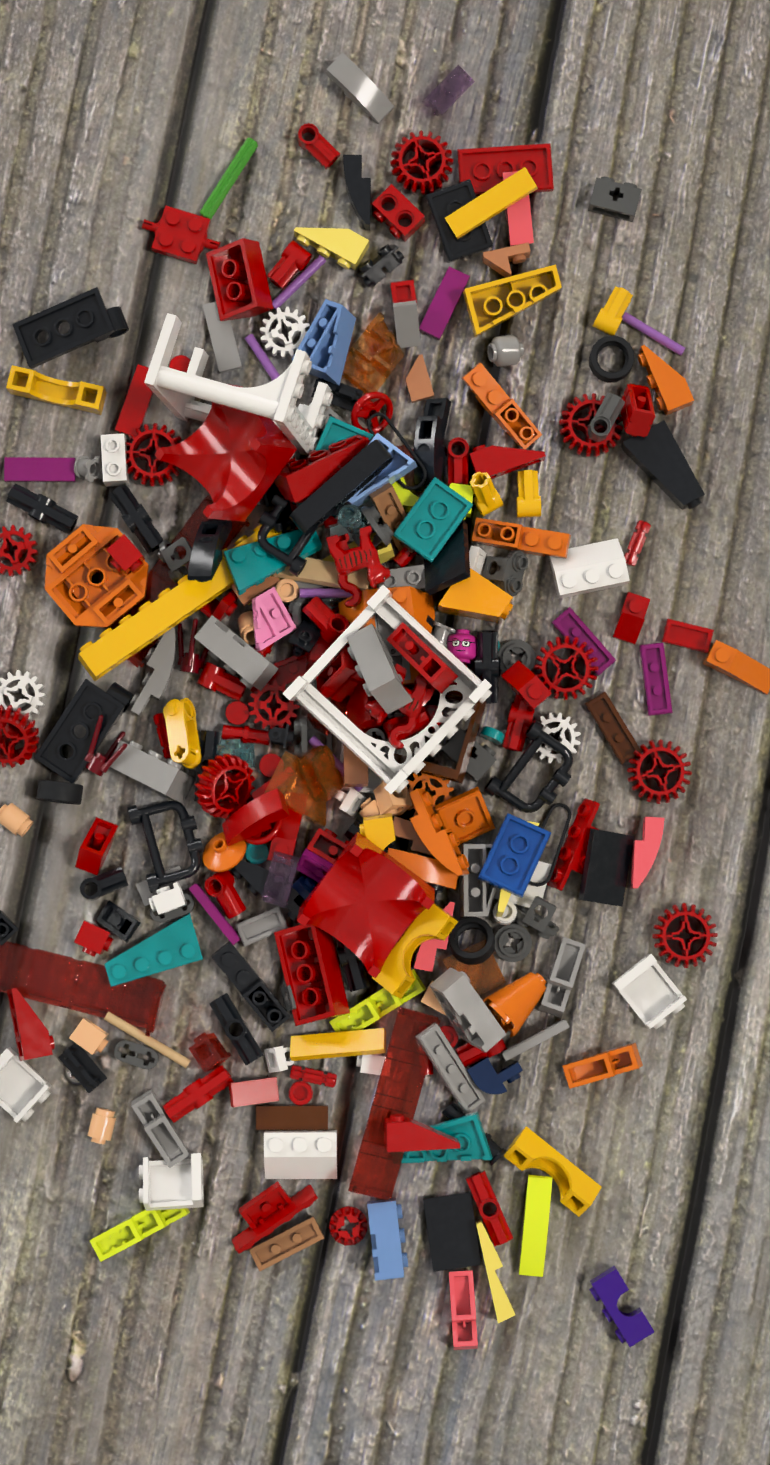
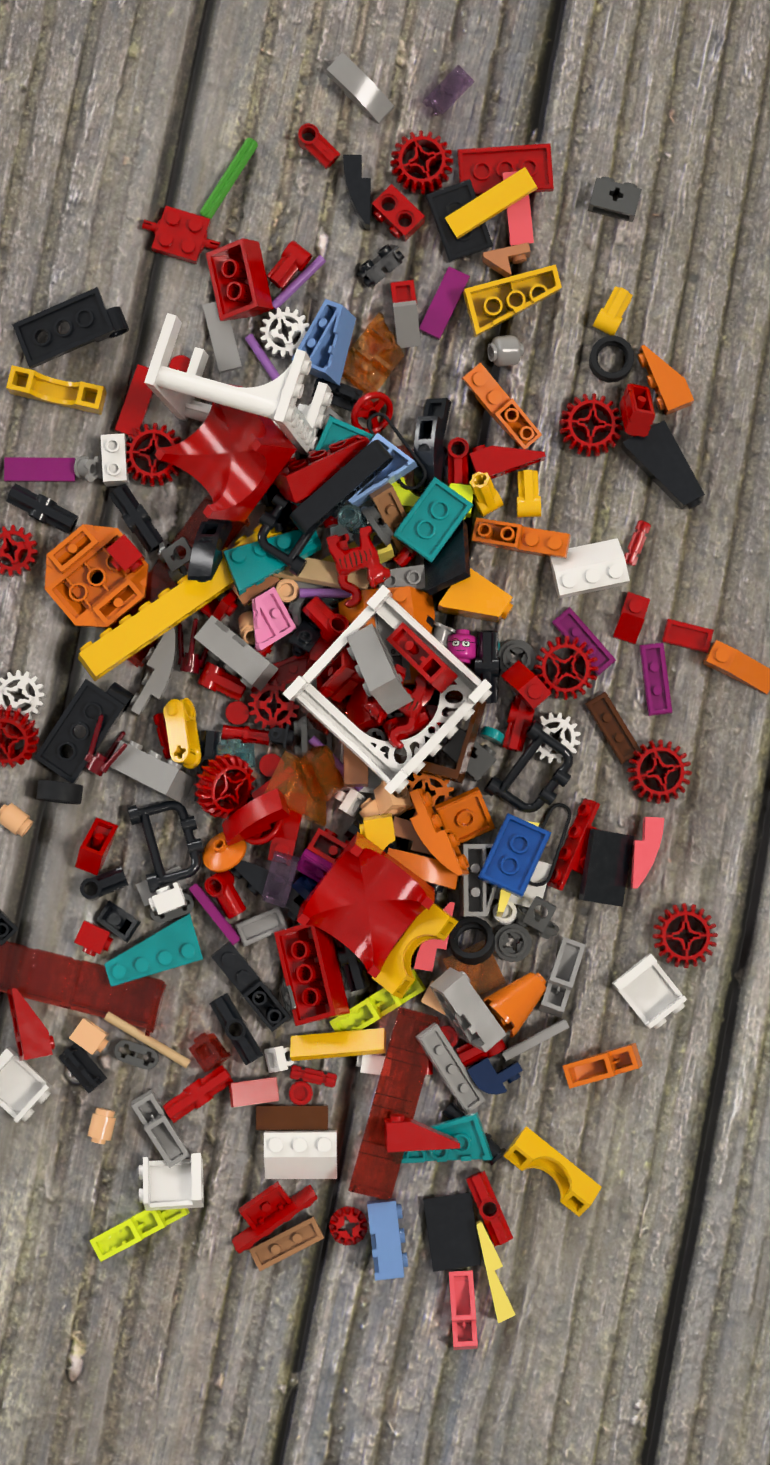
teal tile [245,844,269,864] -> none
light yellow slope [294,227,369,270] -> none
nougat tile [405,354,434,403] -> none
white tile [469,545,487,574] -> none
dark grey bracket [482,550,528,597] -> none
neon yellow slope [519,1175,552,1277] -> none
dark grey piece [587,393,625,442] -> none
dark purple arch [589,1266,654,1347] -> none
medium lavender bar [622,312,686,356] -> none

